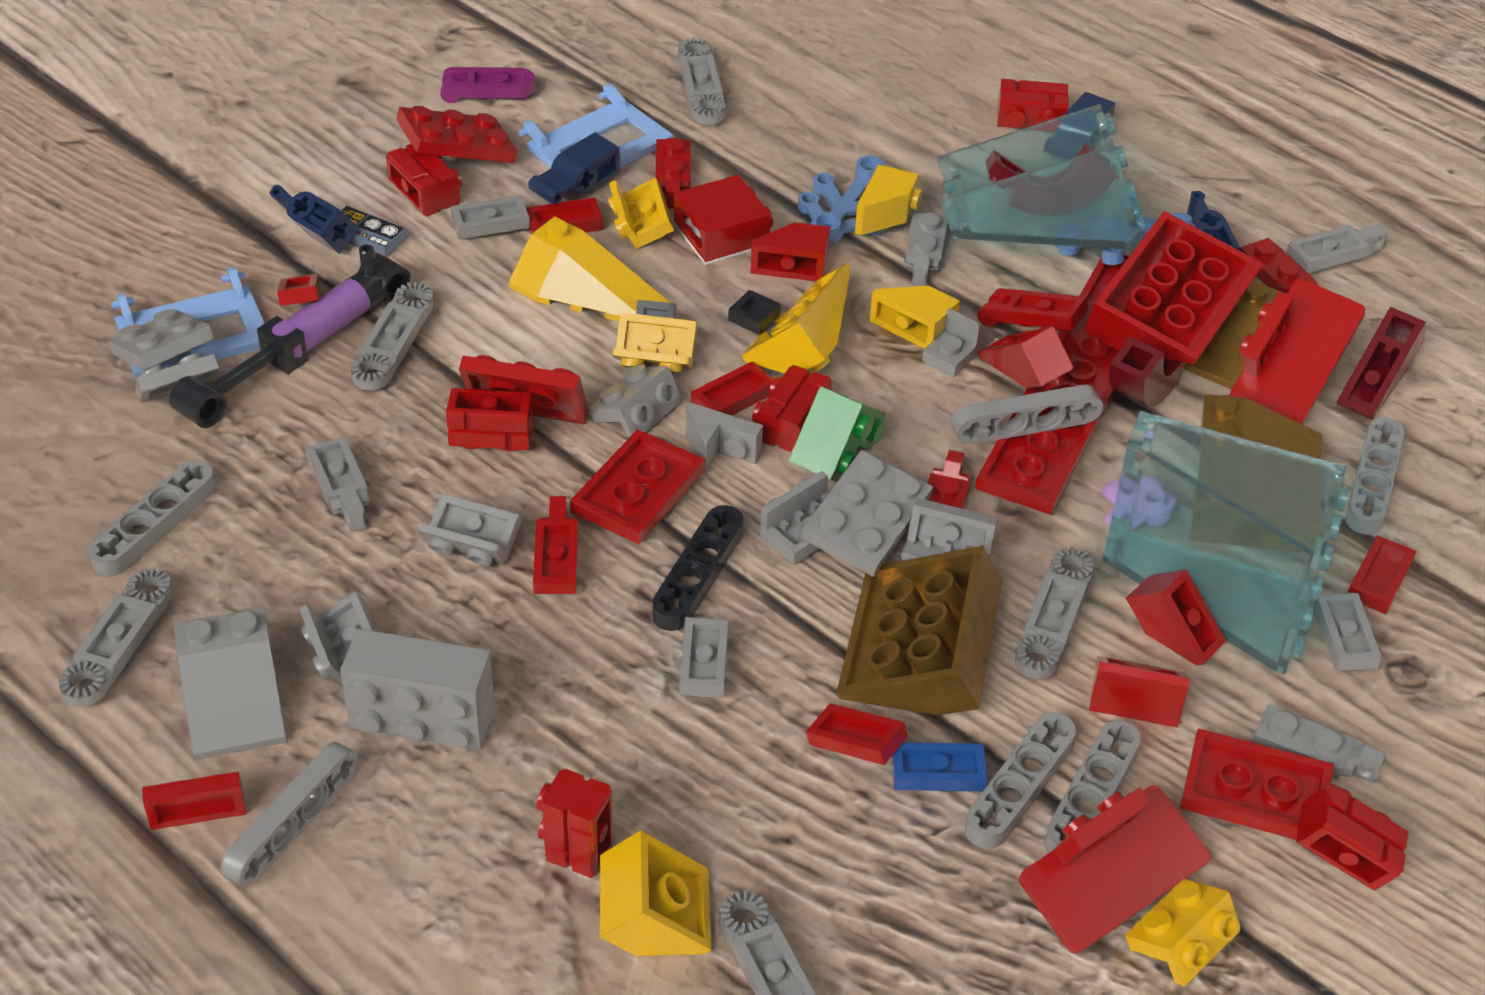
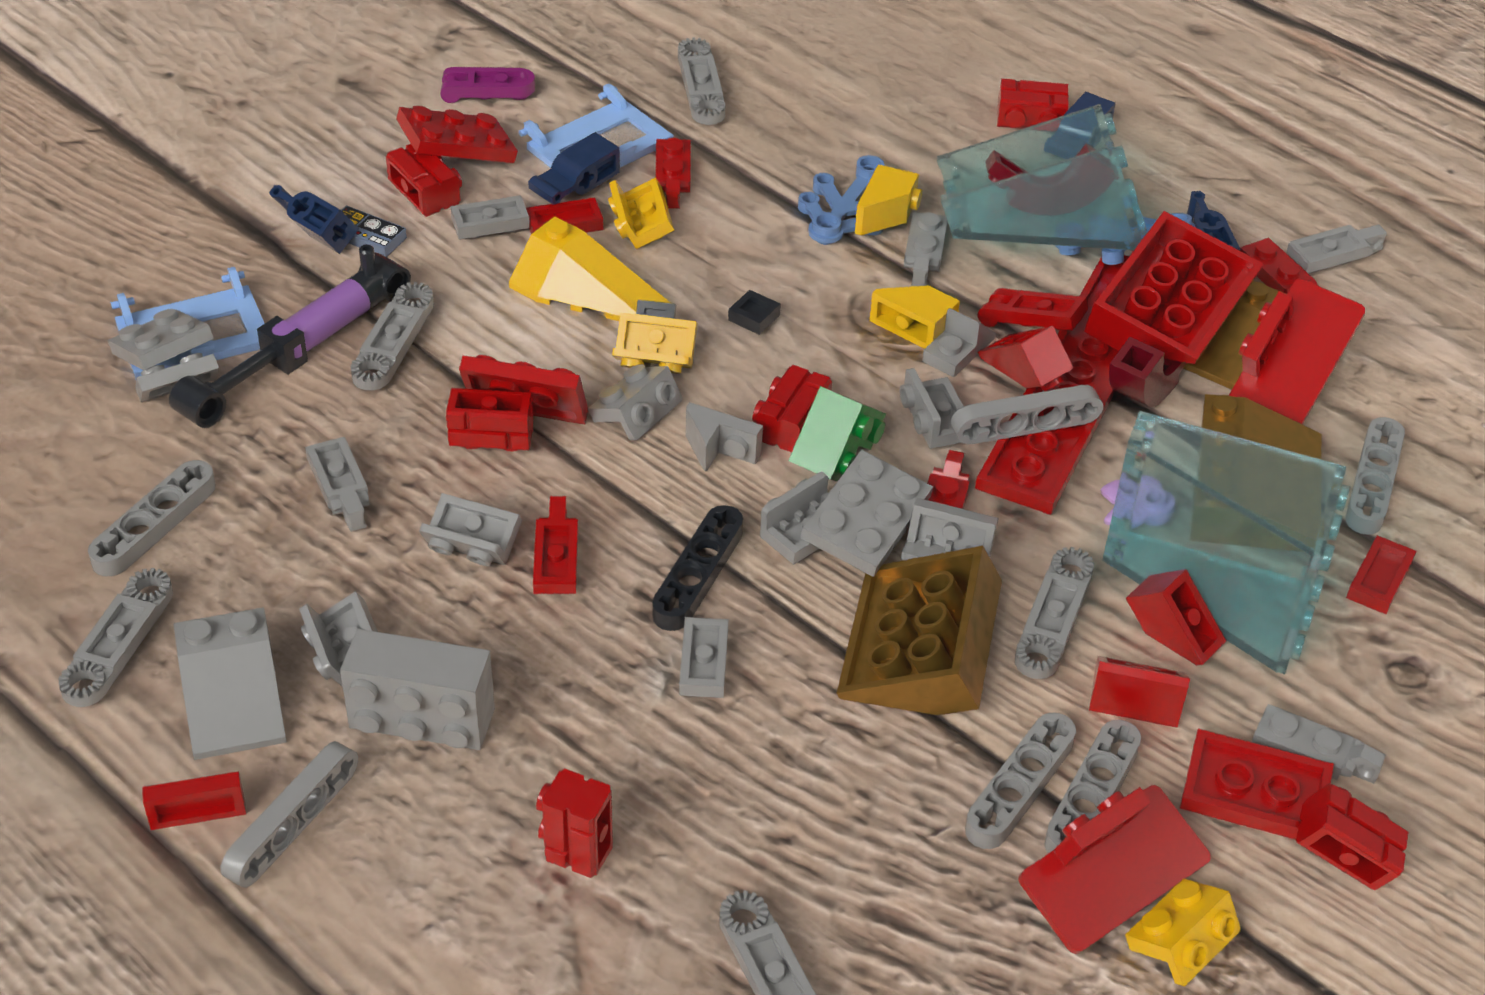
red tile [277,273,320,306] -> none
red plate [570,429,705,545] -> none
yellow slope [600,830,712,956] -> none
red piece [674,174,774,265] -> none
red tile [690,361,773,416] -> none
yellow wedge [741,262,851,373] -> none
red slope [750,222,830,282] -> none
red tile [806,703,908,765] -> none
blue plate [891,742,987,791] -> none
light grey plate [1313,593,1382,671] -> none
dark red slope [1337,307,1426,420] -> none
none -> light grey bracket [900,368,964,449]

